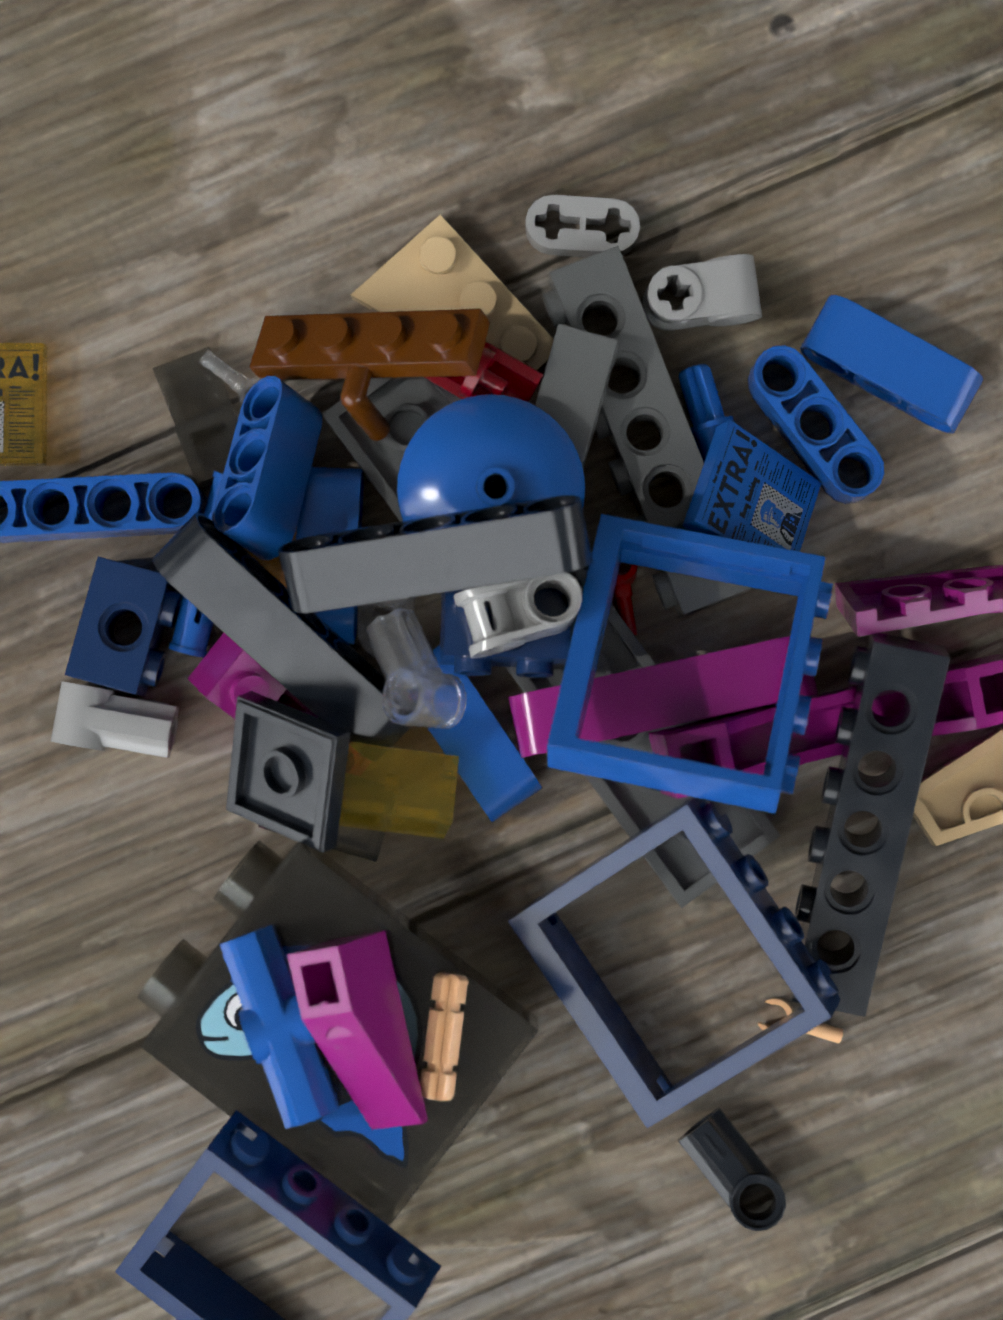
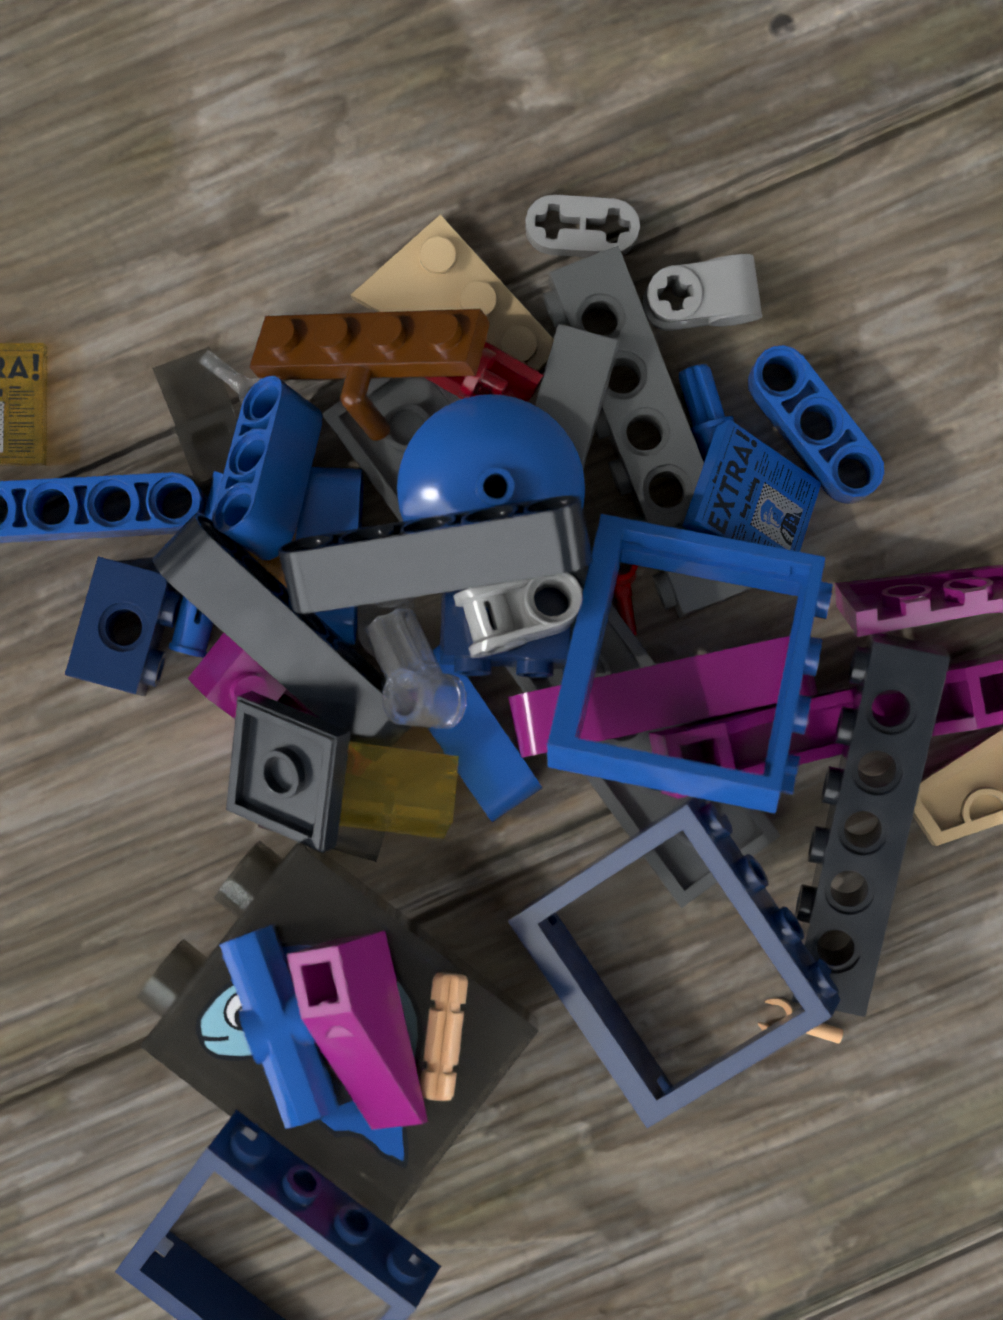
light grey piece [51,681,179,758] -> none
black piece [678,1107,786,1231] -> none
blue beam [800,295,984,434] -> none

